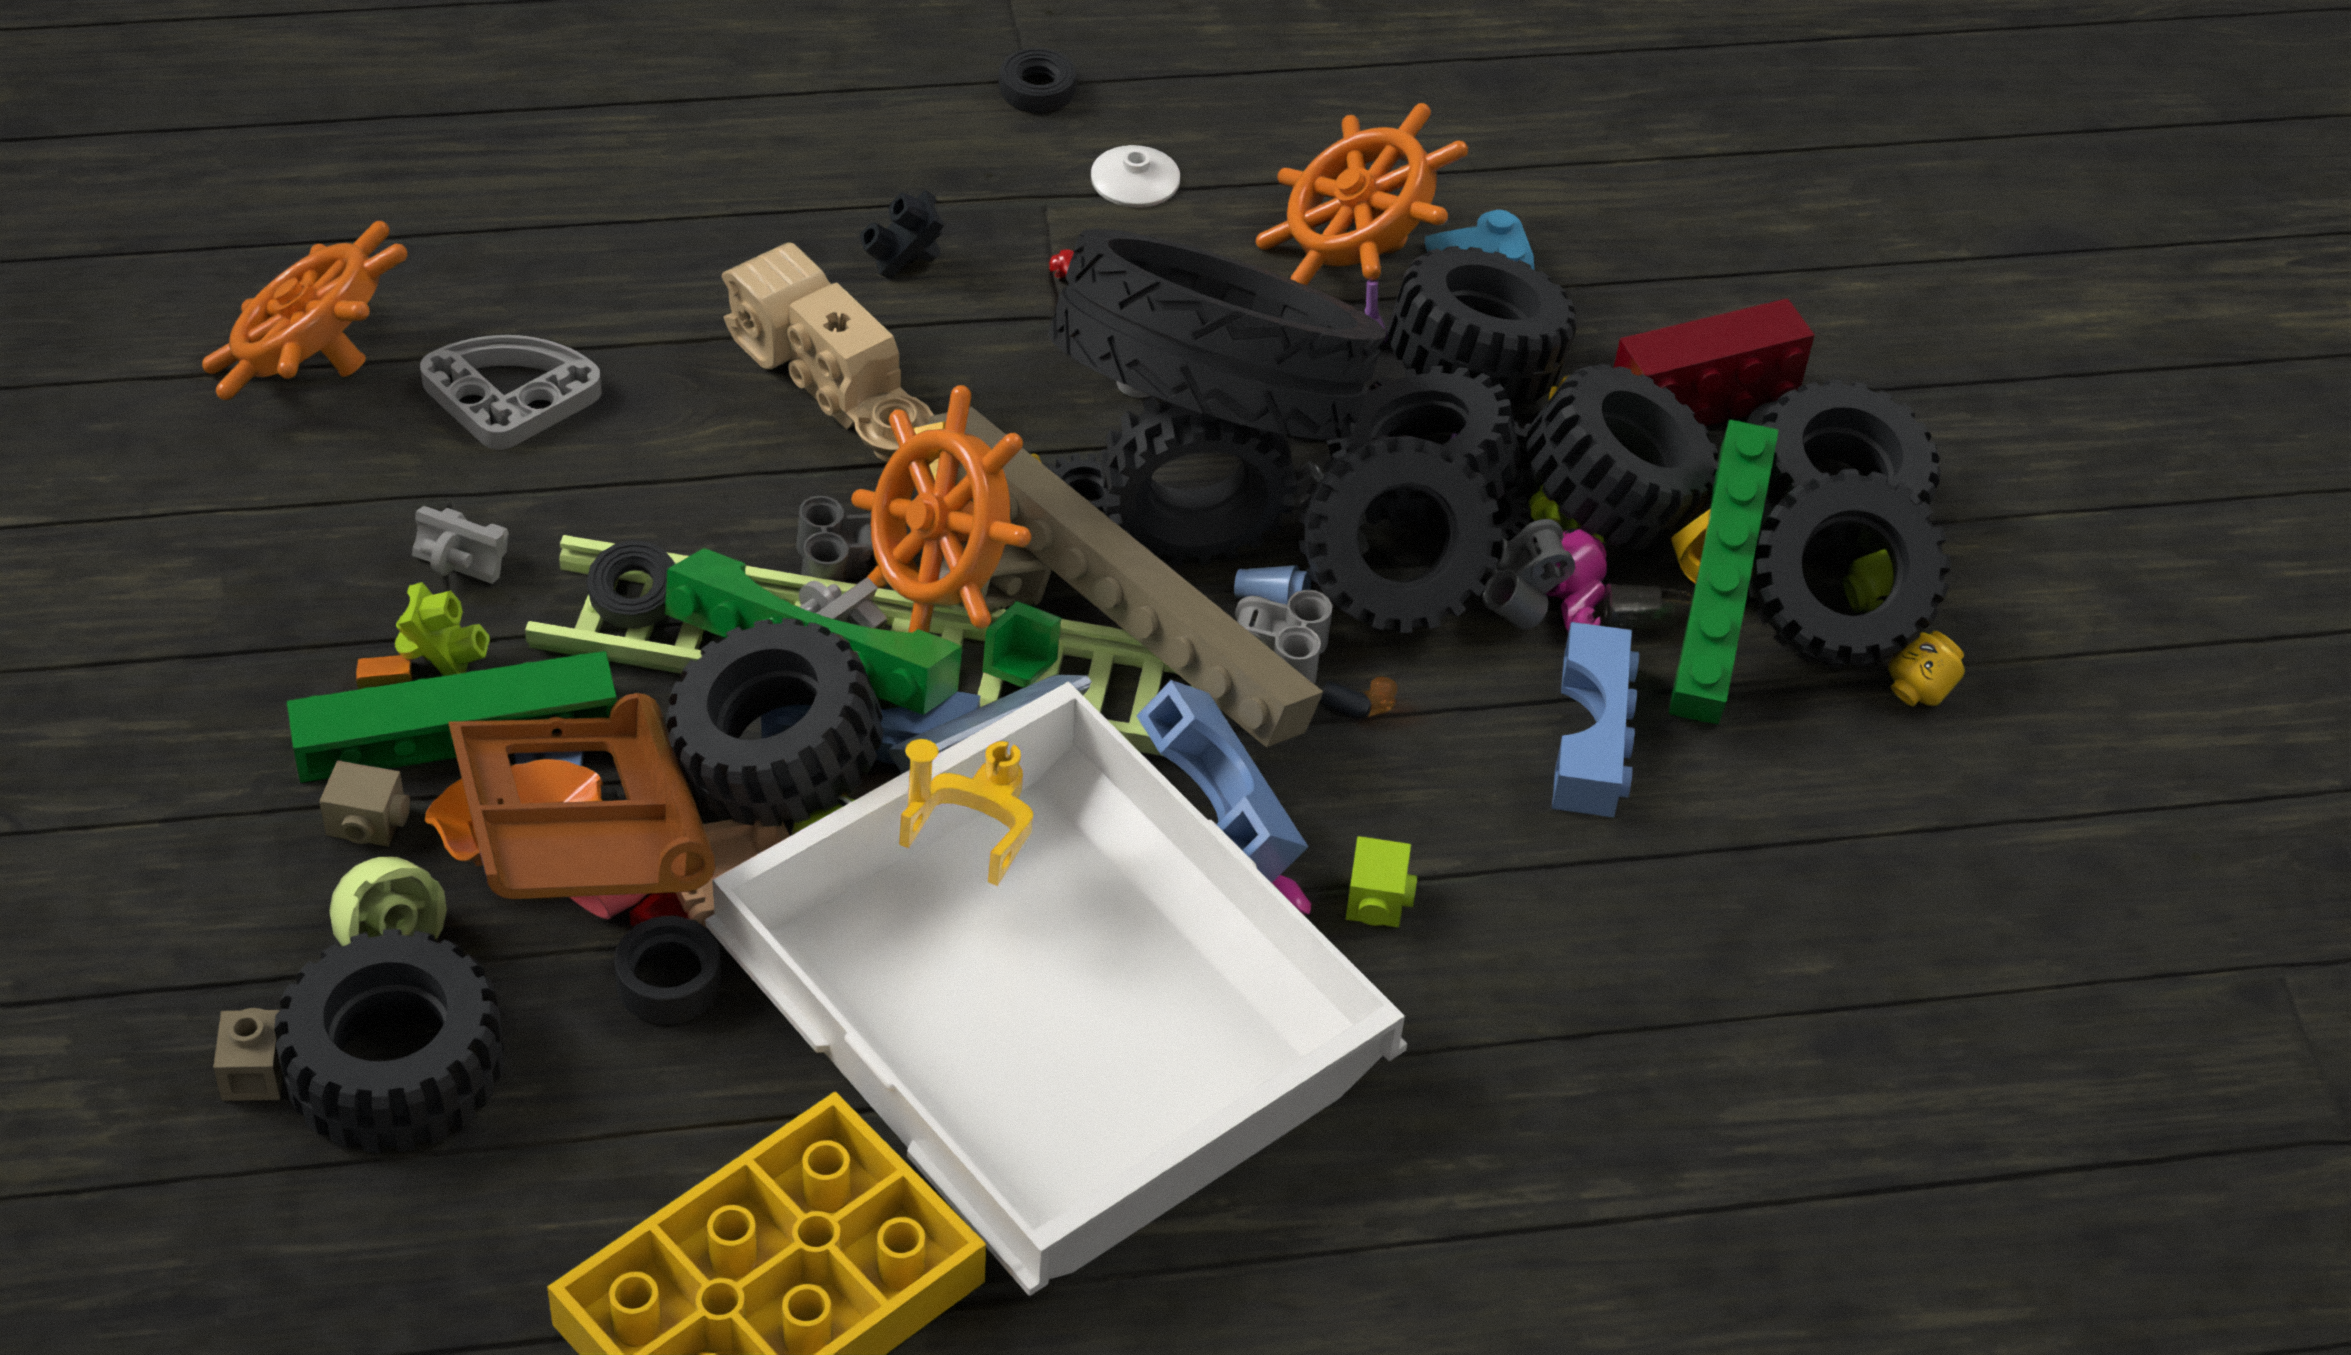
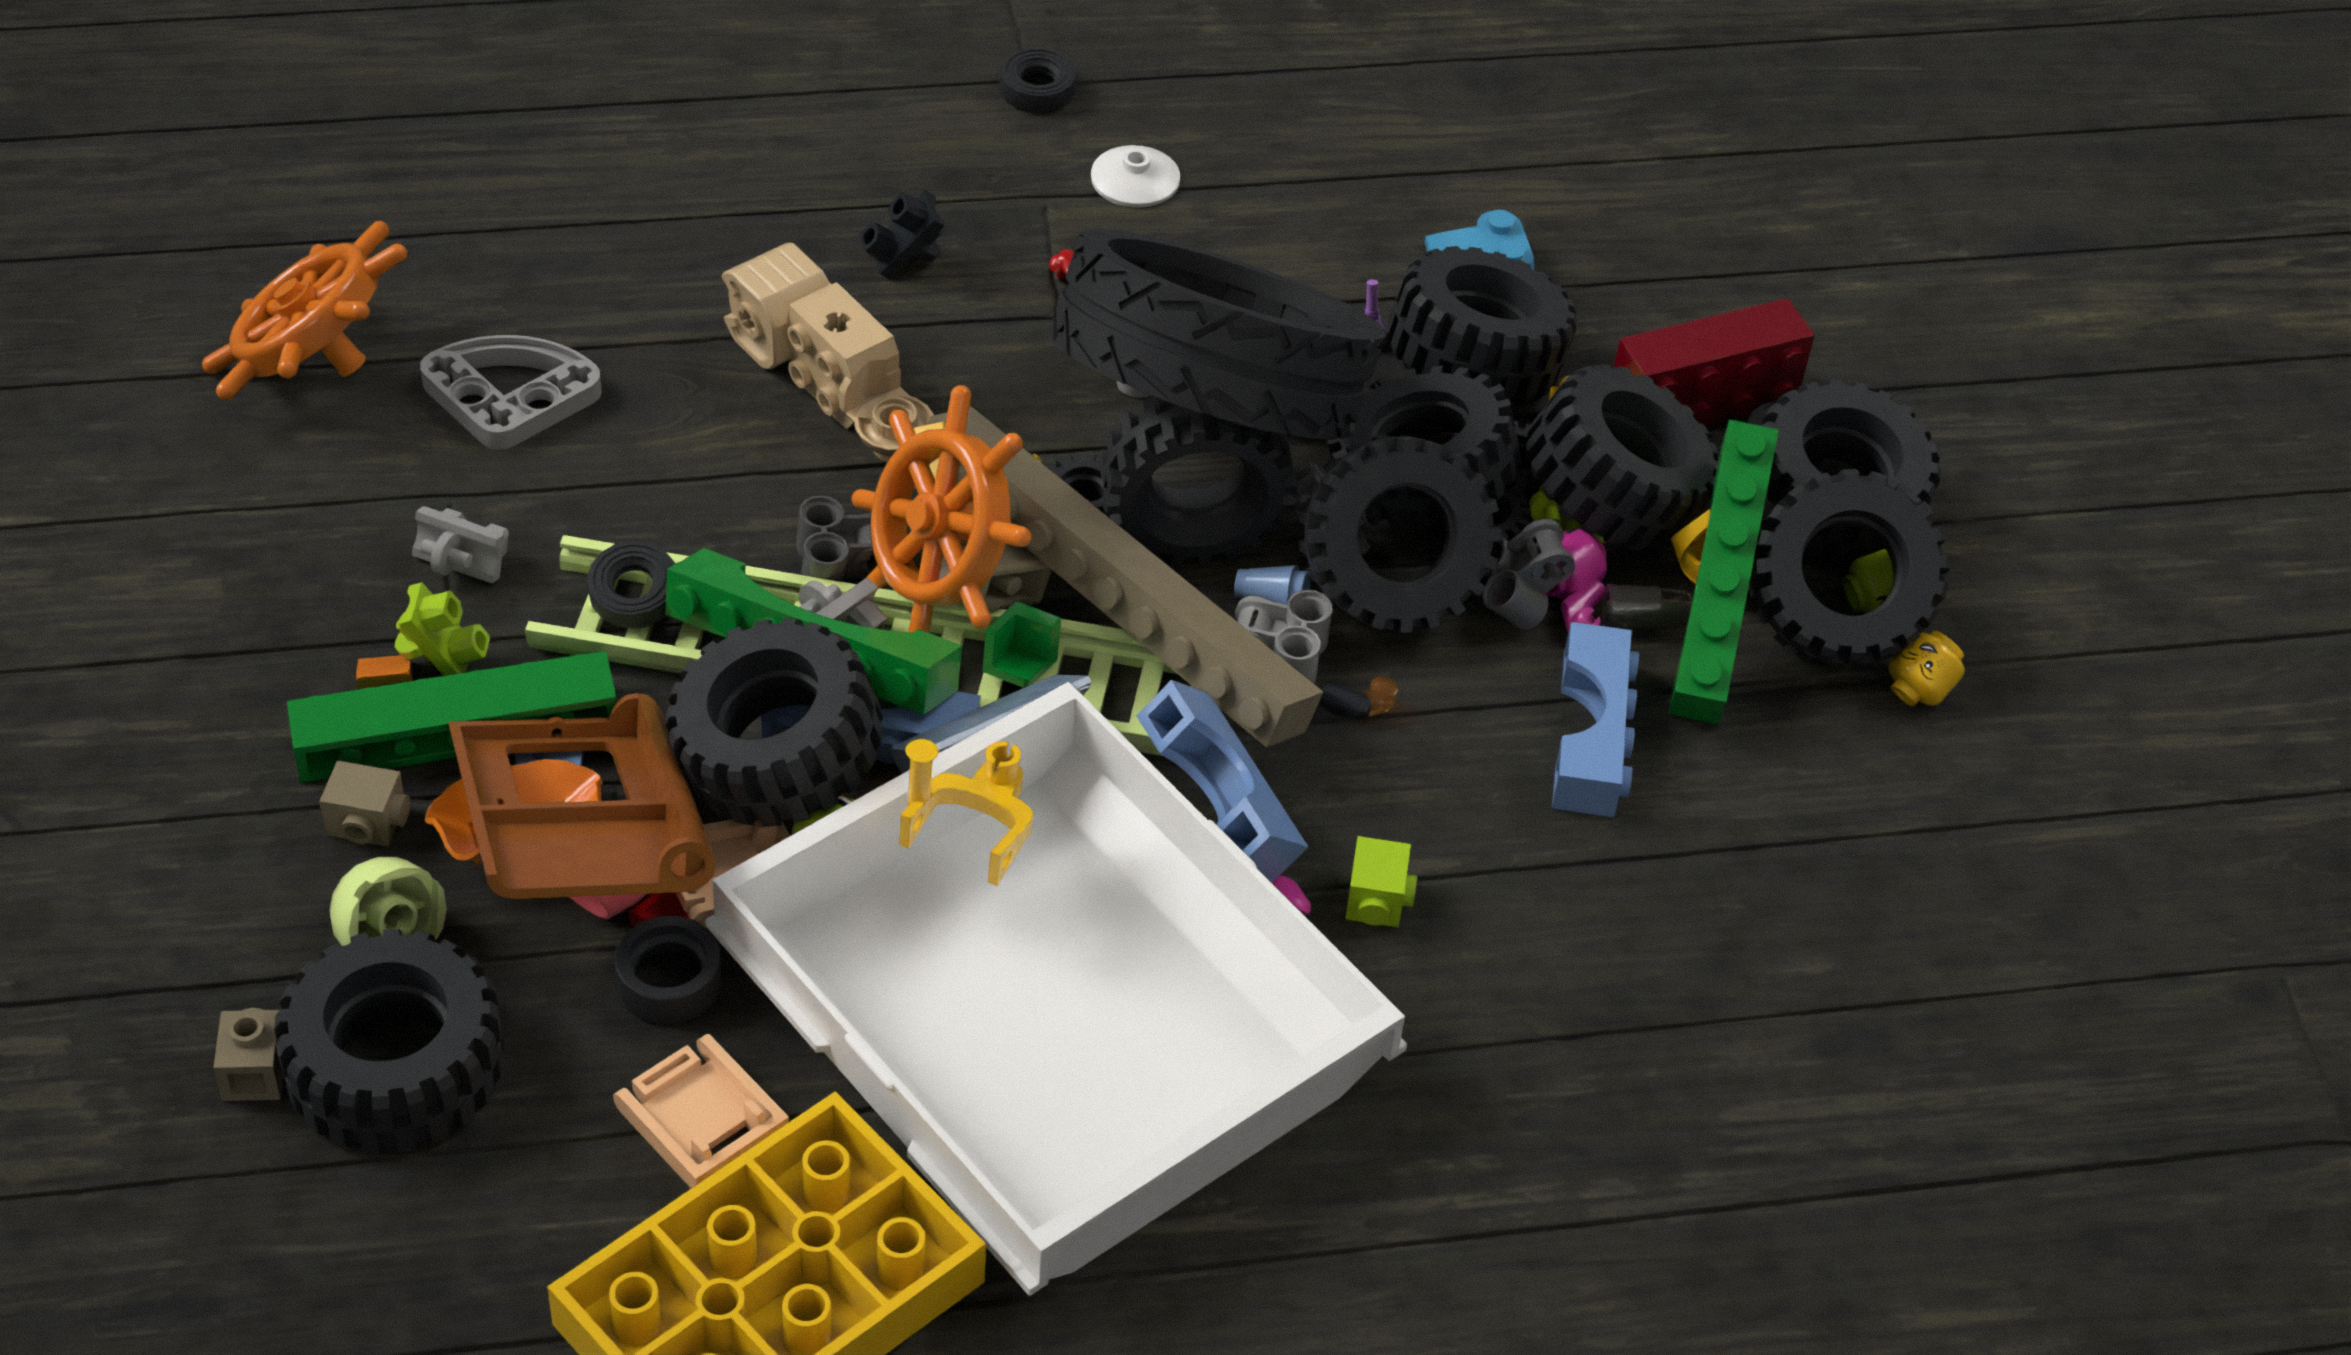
orange piece [1256,103,1468,285] -> none
none -> light nougat container [613,1034,789,1189]

